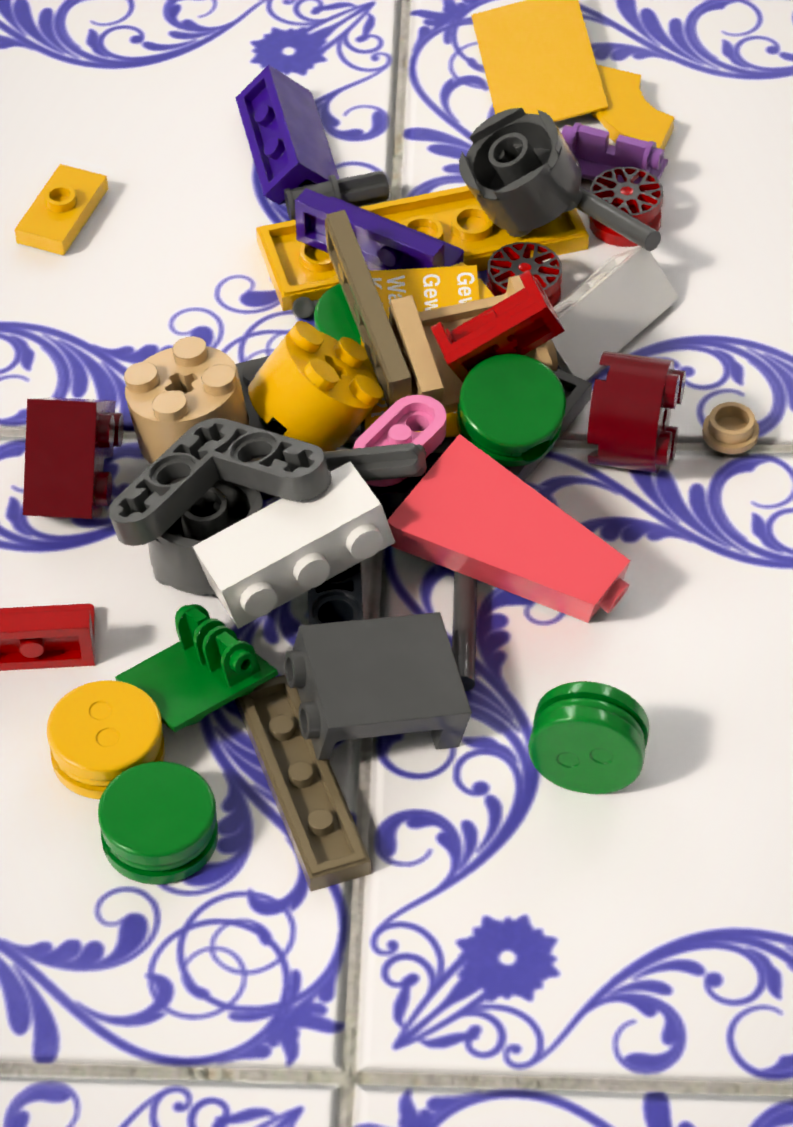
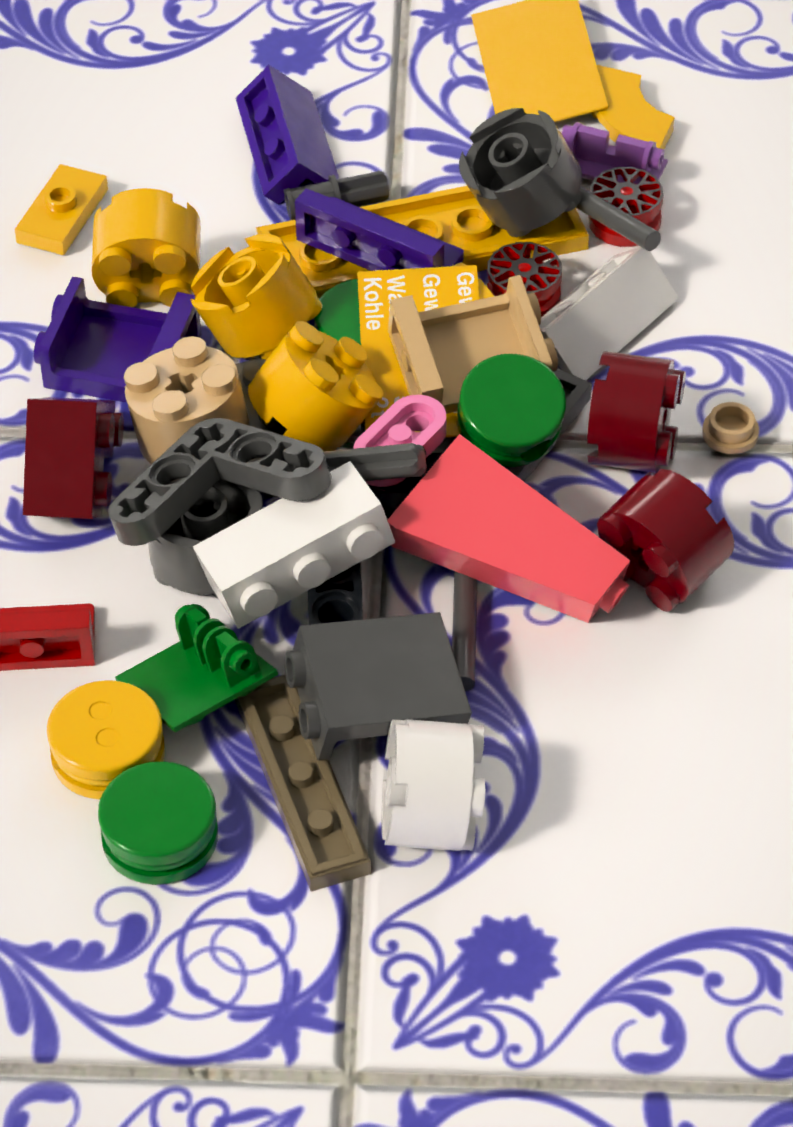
dark tan tile [325,210,412,409] -> none
red hinge [431,270,565,382] -> none
green head [528,681,650,794] -> none
none -> dark purple panel [34,276,201,403]
none -> yellow brick [91,188,201,308]
none -> yellow brick [190,234,322,360]
none -> white brick [381,719,485,851]
none -> dark red brick [597,469,734,612]

